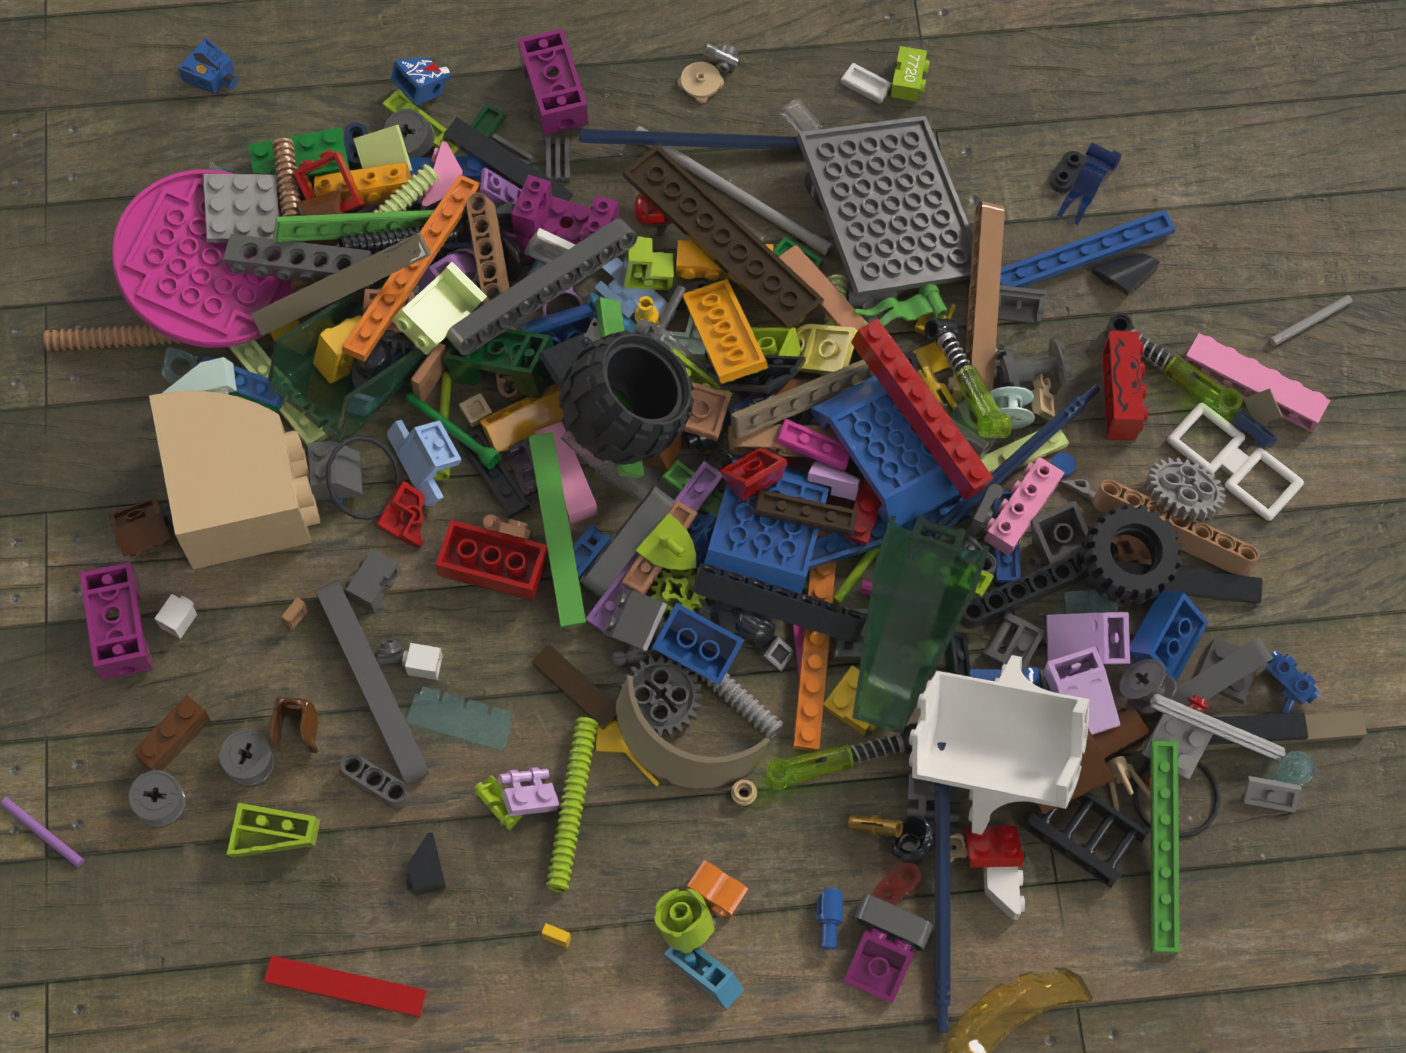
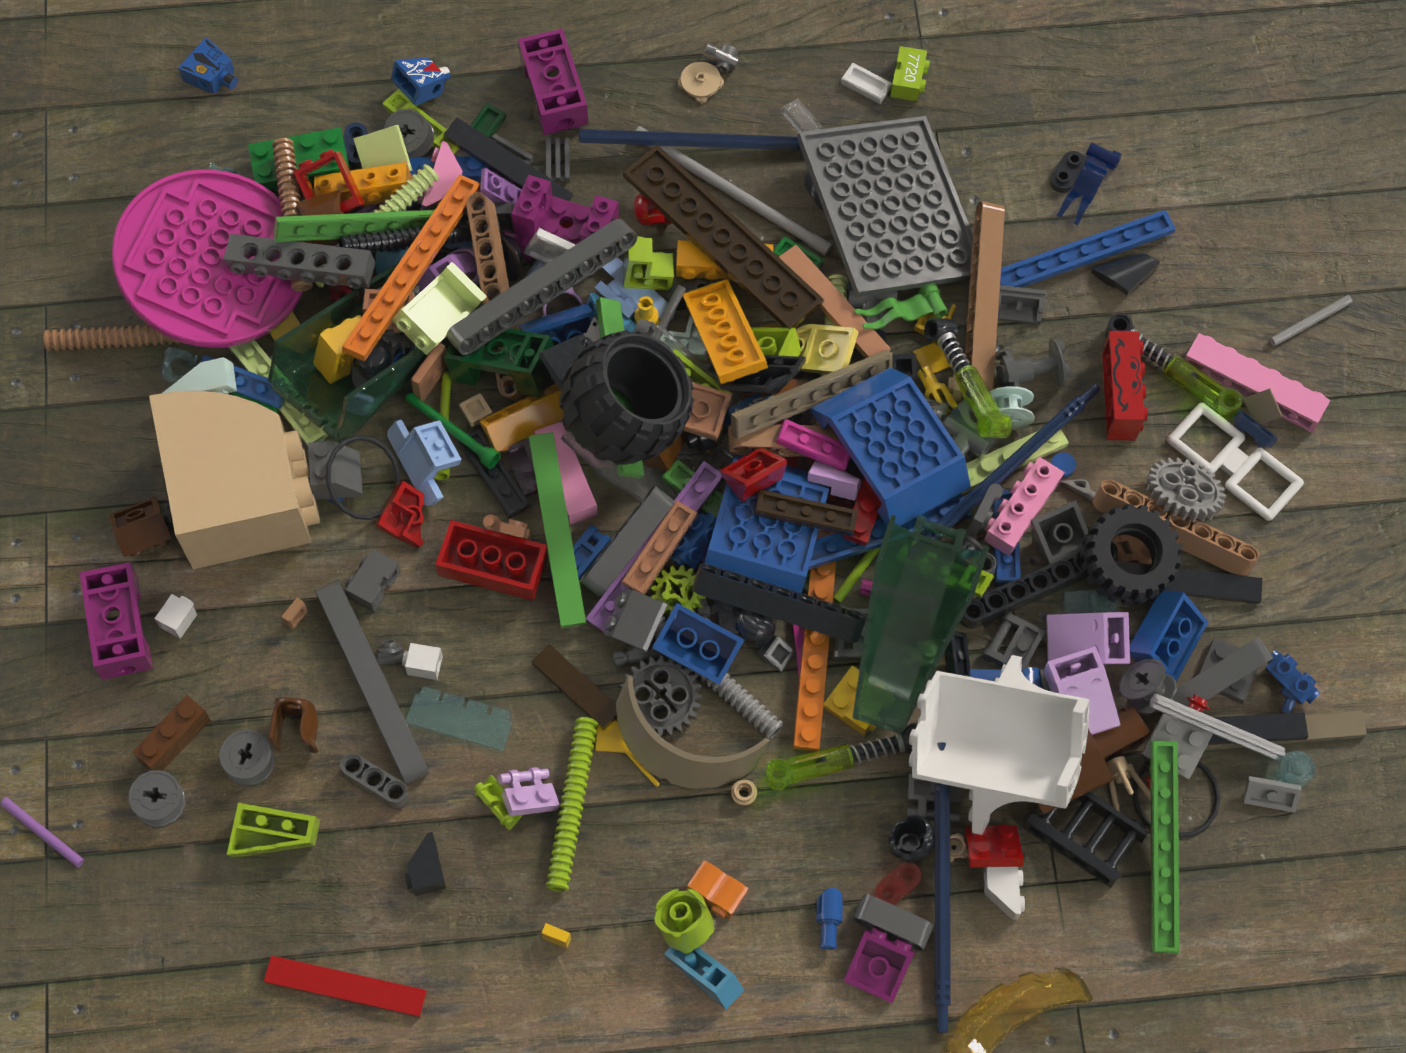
light grey plate [203,174,279,243] -> none
dark tan tile [251,232,431,336] -> none
lime shield [636,513,696,570] -> none
pearl gold pin [848,814,903,837] -> none
red brick [851,319,994,501] -> none
tan plate [1031,374,1055,420] -> none

